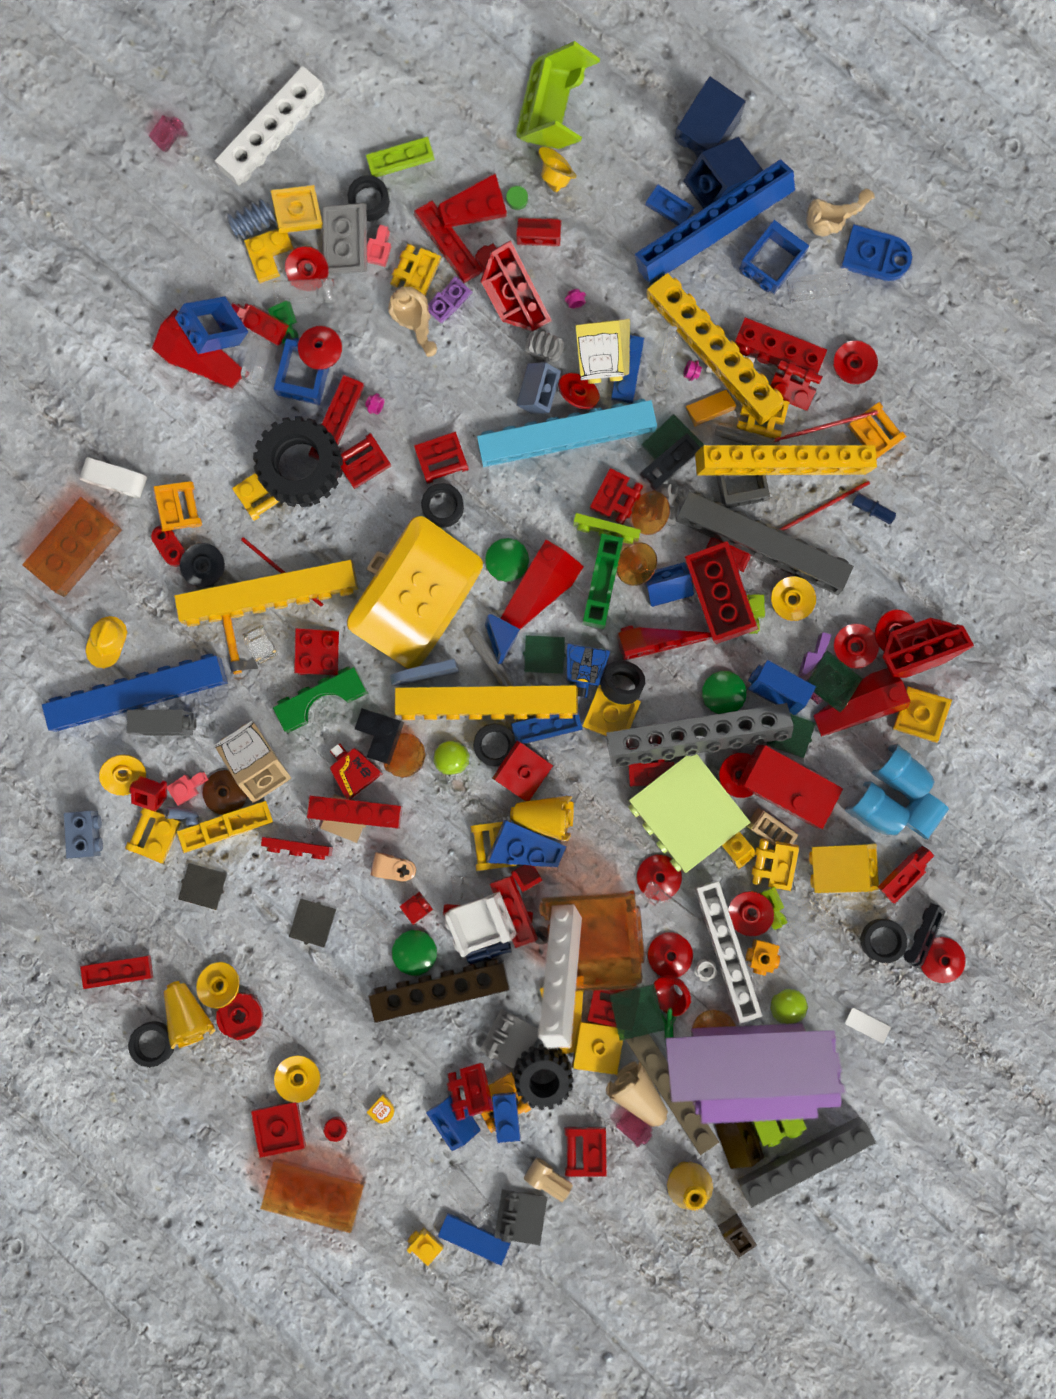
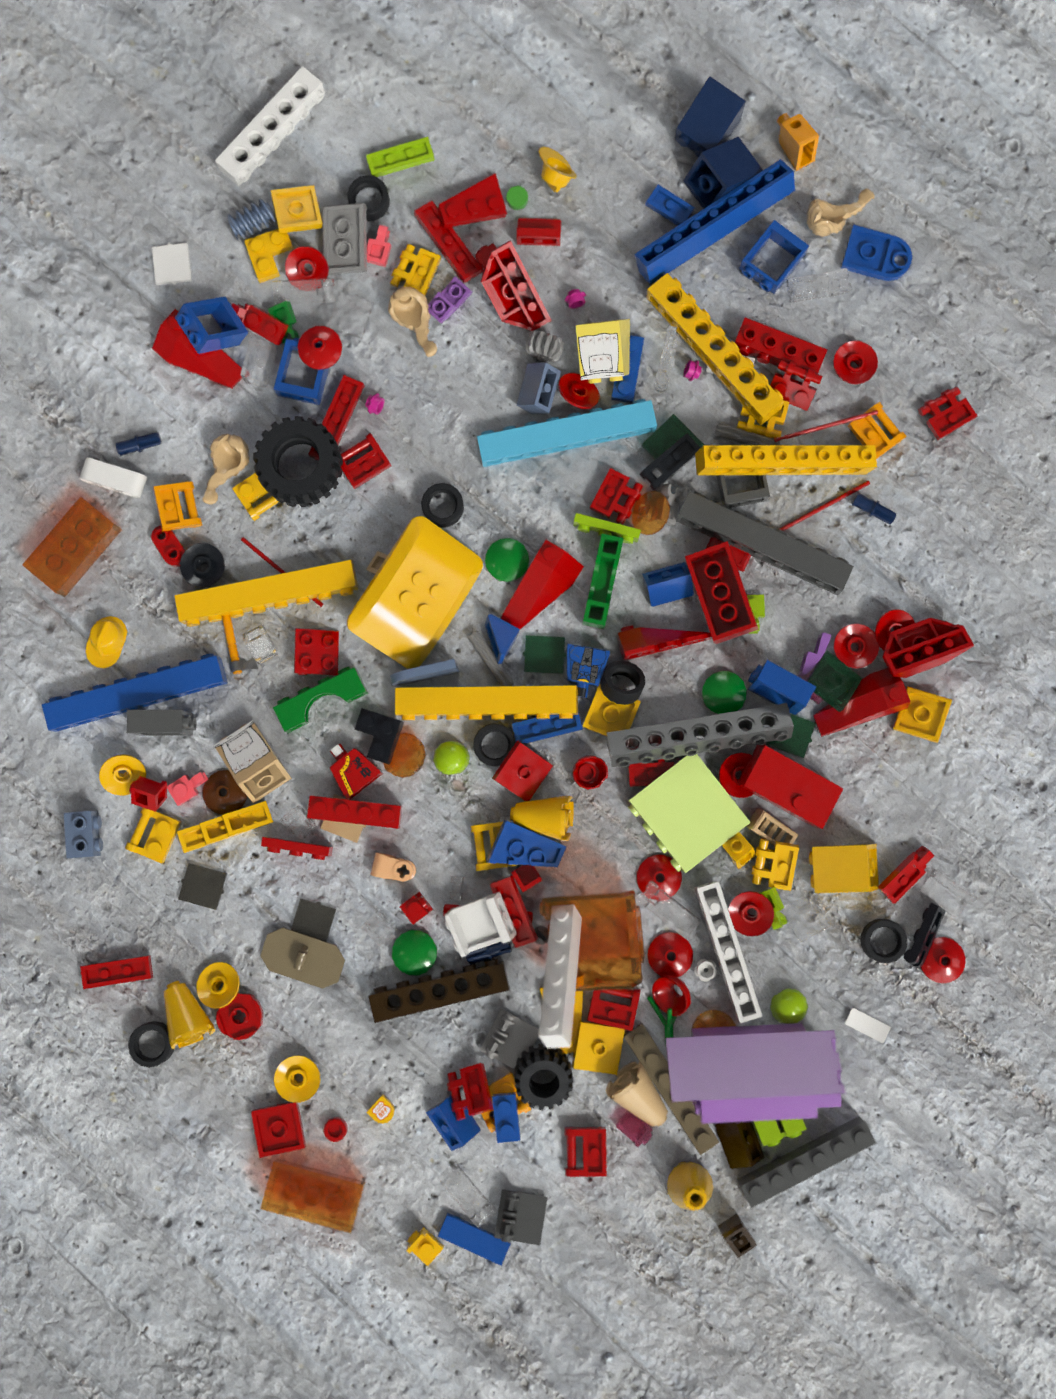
clear pink bracket [149,115,188,152] -> none
sand blue arm [164,807,199,827] -> none
red plate [414,431,469,484] -> none
lime windscreen [516,41,600,149] -> none
tan piece [523,1158,573,1202] -> none
clear green tile [609,984,665,1041] -> none
clear orange dish [617,542,657,586] -> none
light orange slope [686,390,736,427] -> none
light orange brick [745,939,780,976] -> none
yellow dish [771,576,816,621] -> none
dark azure piece [844,744,949,840] -> none
none -> dark blue axle [116,432,162,456]
none -> white piece [152,243,192,285]
none -> tan hair [202,434,249,505]
none -> dark tan shield [260,928,345,989]
none -> red hair [572,755,608,790]
none -> light orange torso [777,113,819,171]
none -> red plate [918,386,977,441]

